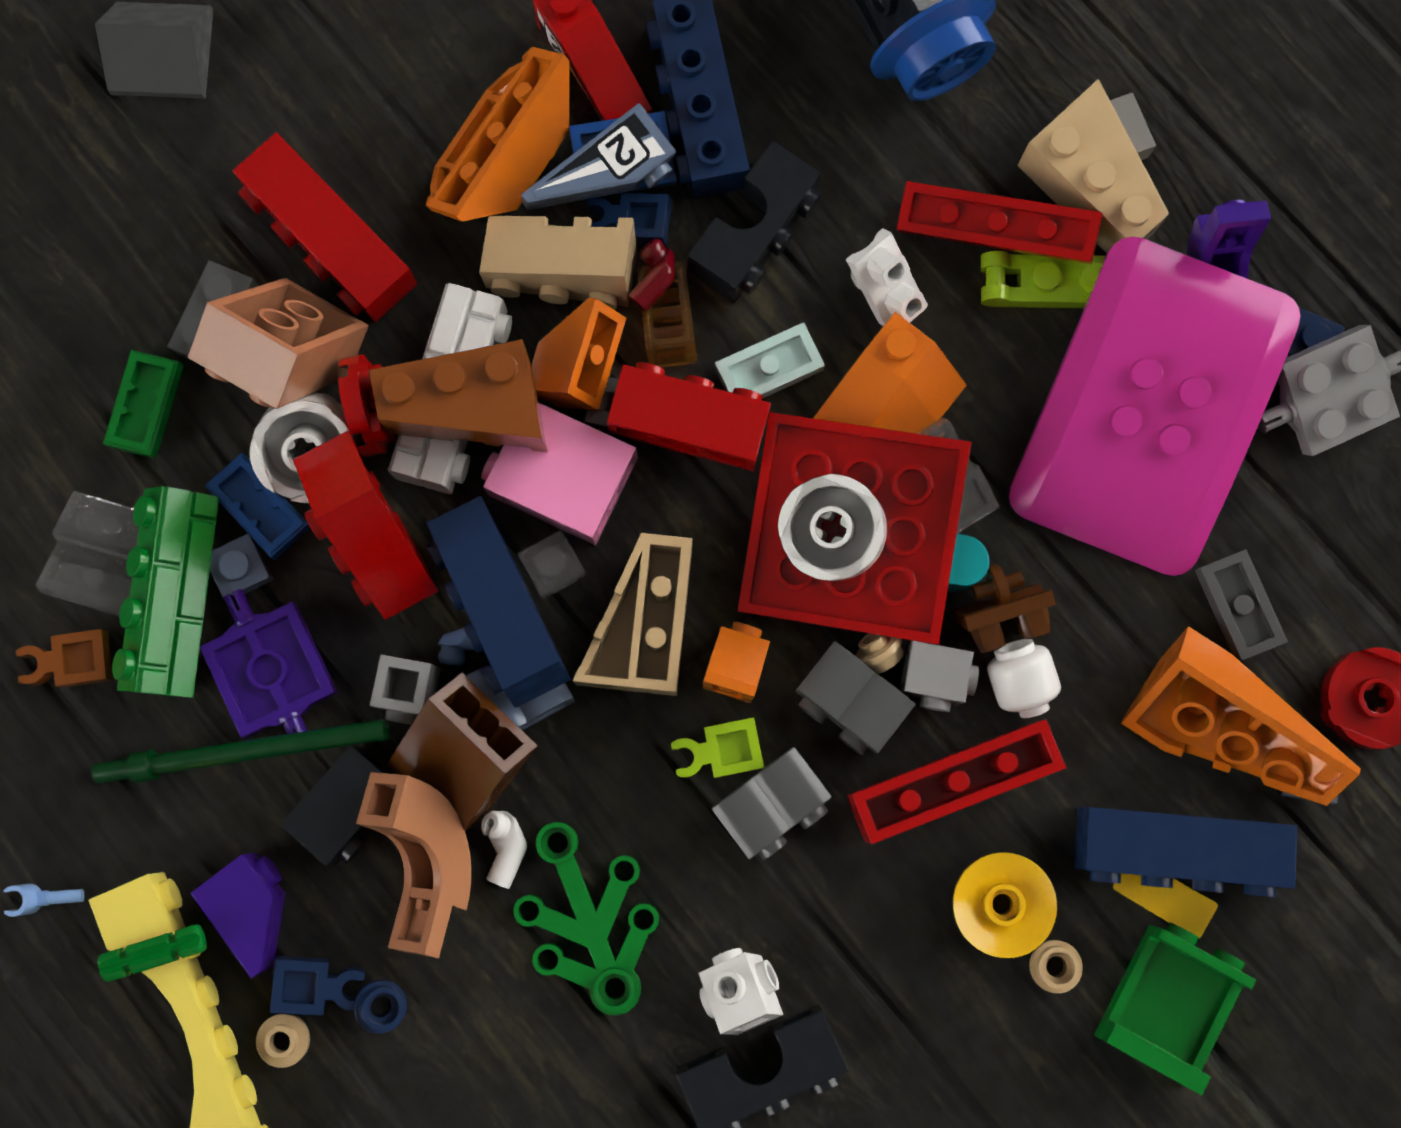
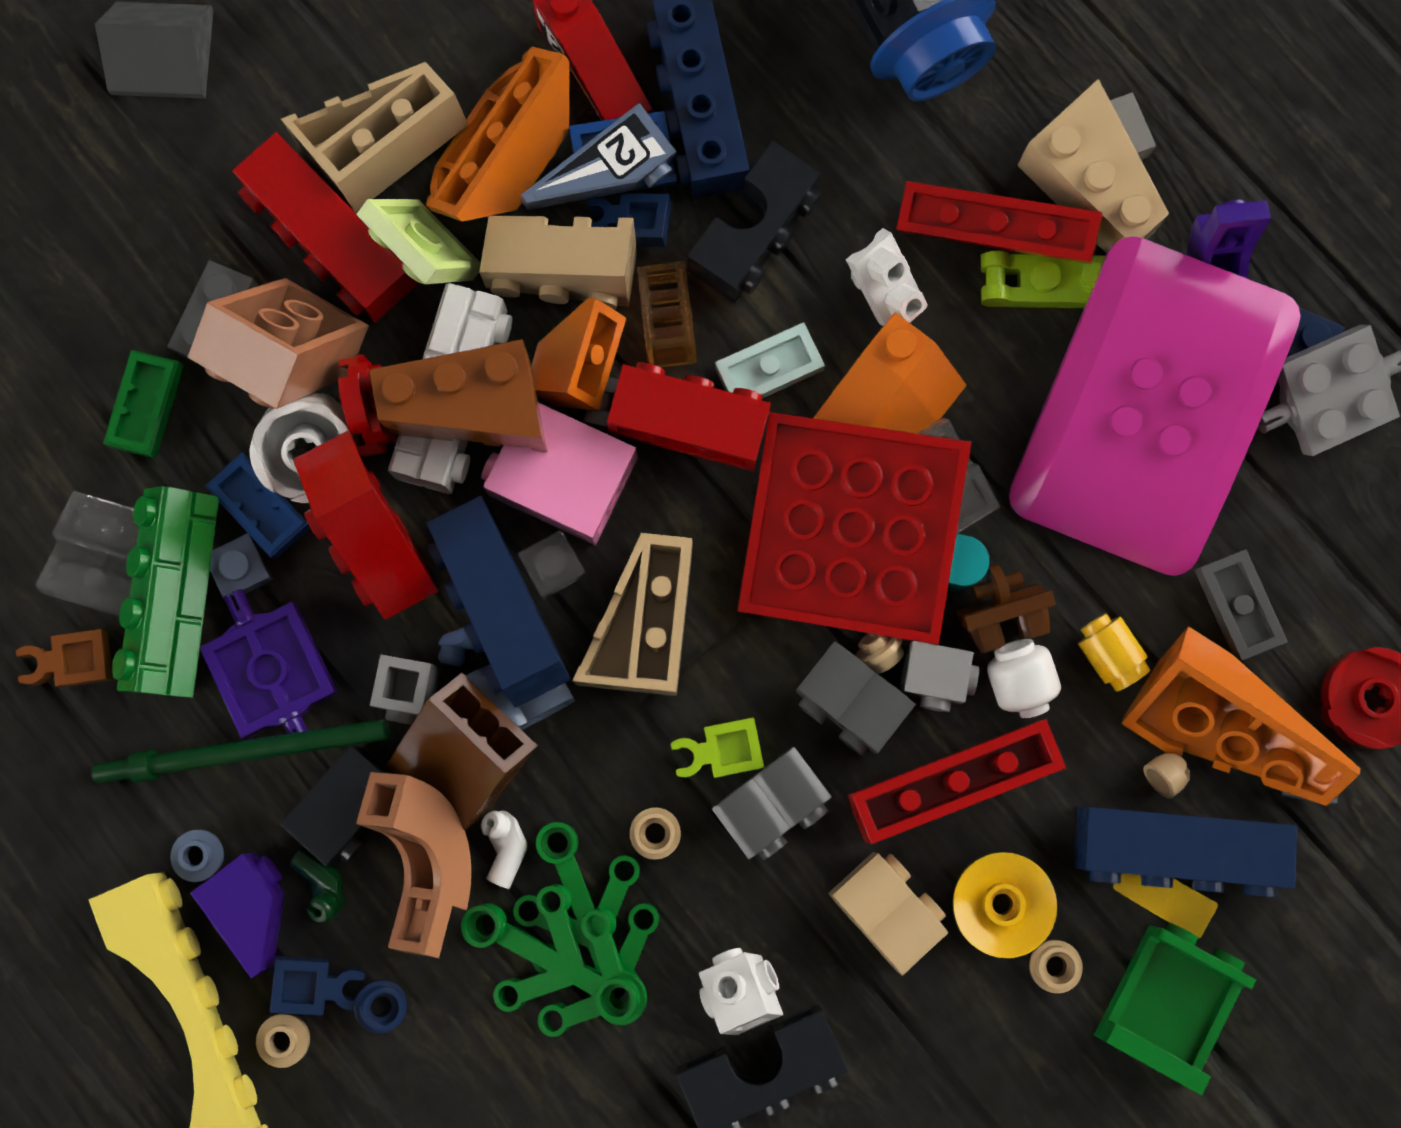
light blue hand [4,884,84,917] -> none
green axle [97,924,207,982] -> none
dark red arm [628,239,675,312] -> none
orange slope [703,622,770,703] -> none
white brick [778,474,887,581] -> none
none -> sand blue plate [170,830,224,882]
none -> tan wedge [281,62,468,213]
none -> dark green arm [289,846,344,923]
none -> yellowish green plate [356,199,481,285]
none -> green plant [461,884,647,1037]
none -> tan plate [630,808,681,859]
none -> tan brick [828,852,948,976]
none -> yellow brick [1077,613,1151,692]
none -> tan hinge [1143,753,1190,799]

